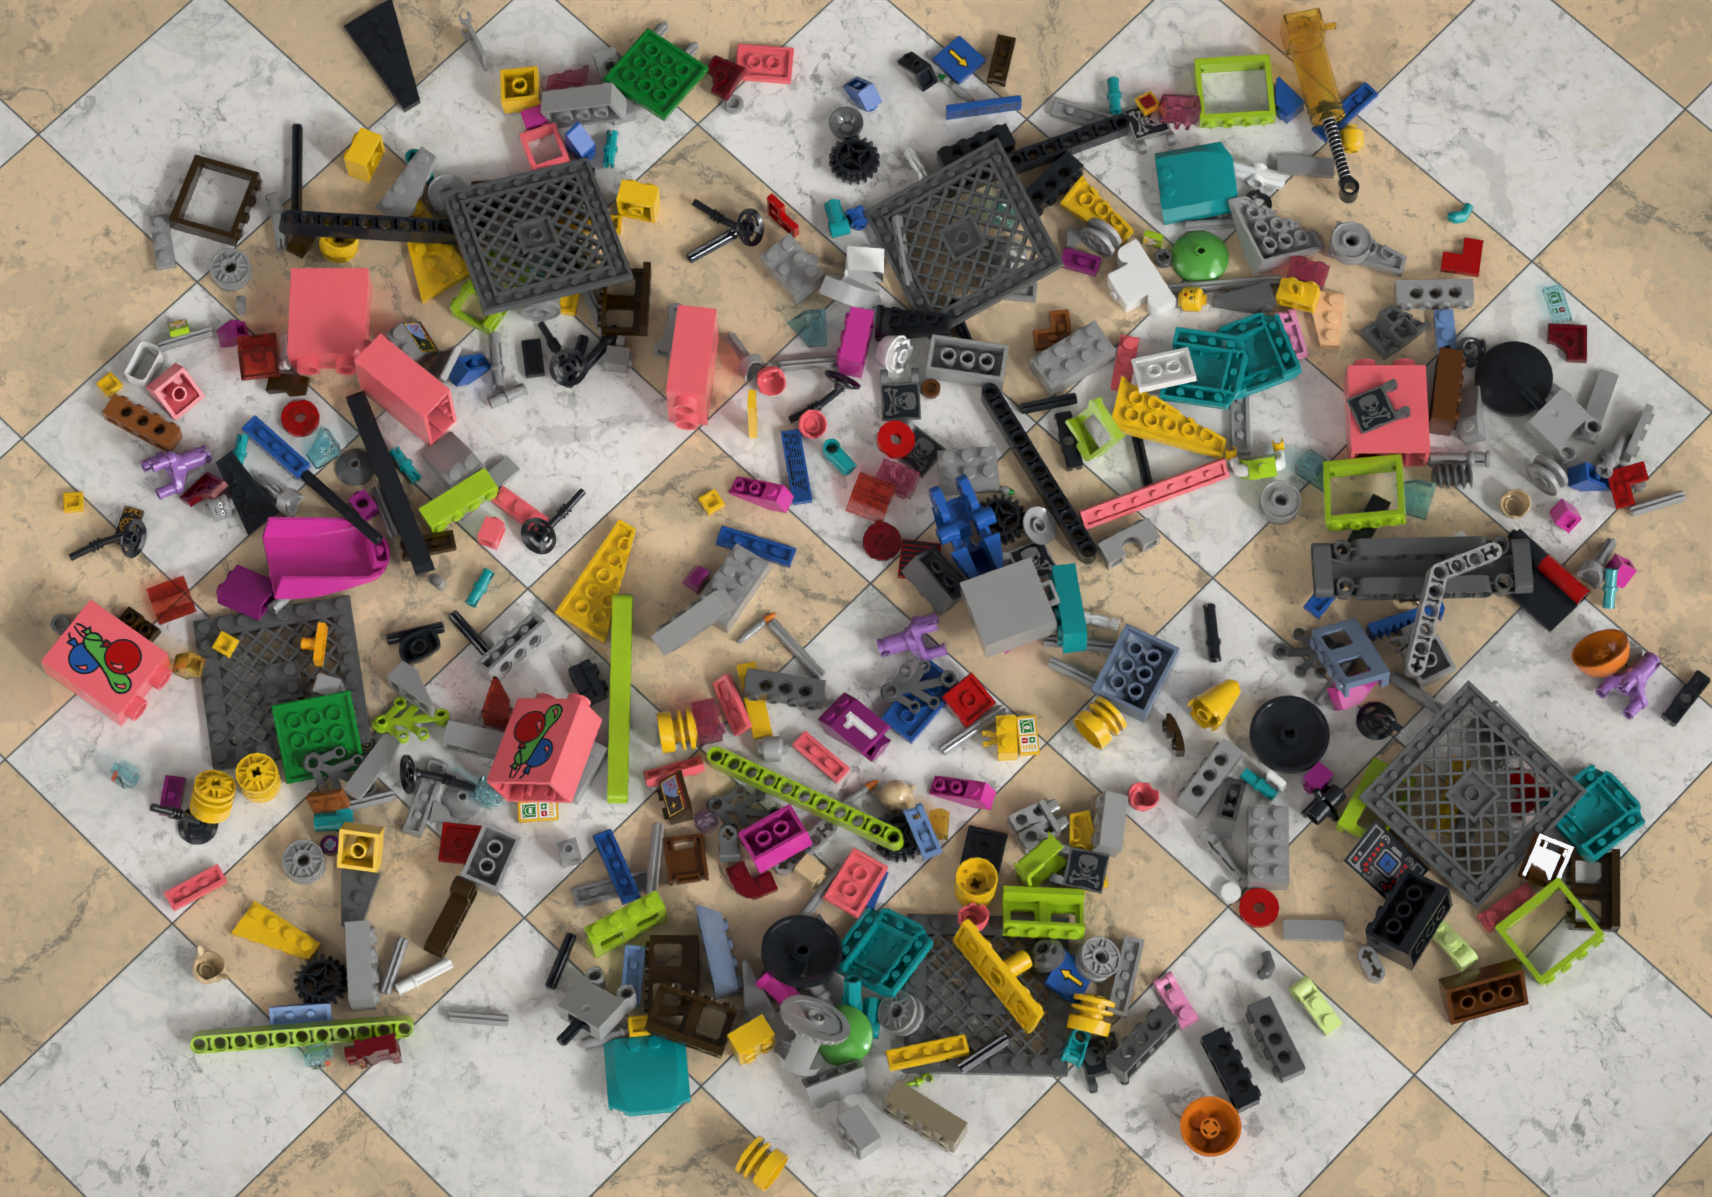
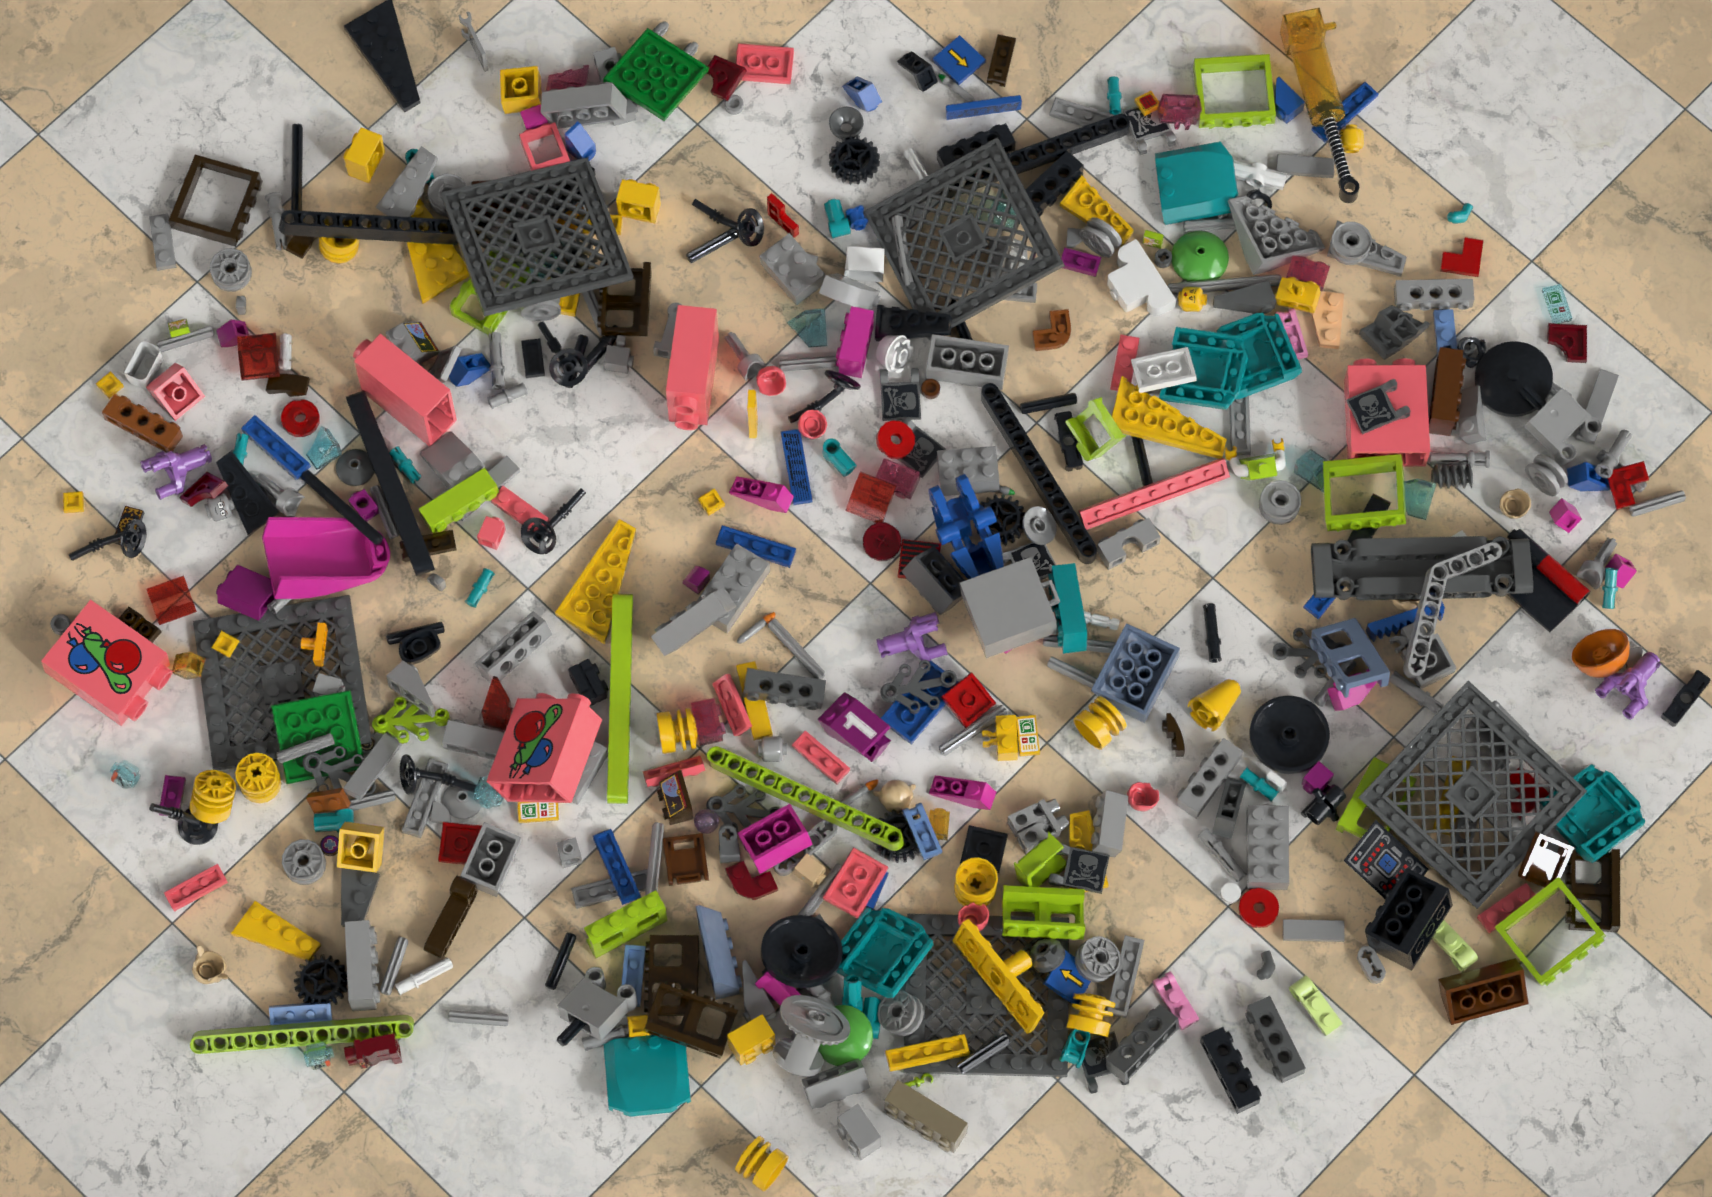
coral brick [287,268,372,375] -> none
black axle [448,610,491,656] -> none
teal pin [602,130,618,169] -> none
light grey brick [1029,320,1116,397] -> none
orange piece [1180,1096,1242,1157] -> none
black dish [1356,702,1408,740] -> none
light grey plate [1622,403,1655,463] -> none
none -> light grey axle [276,733,334,763]

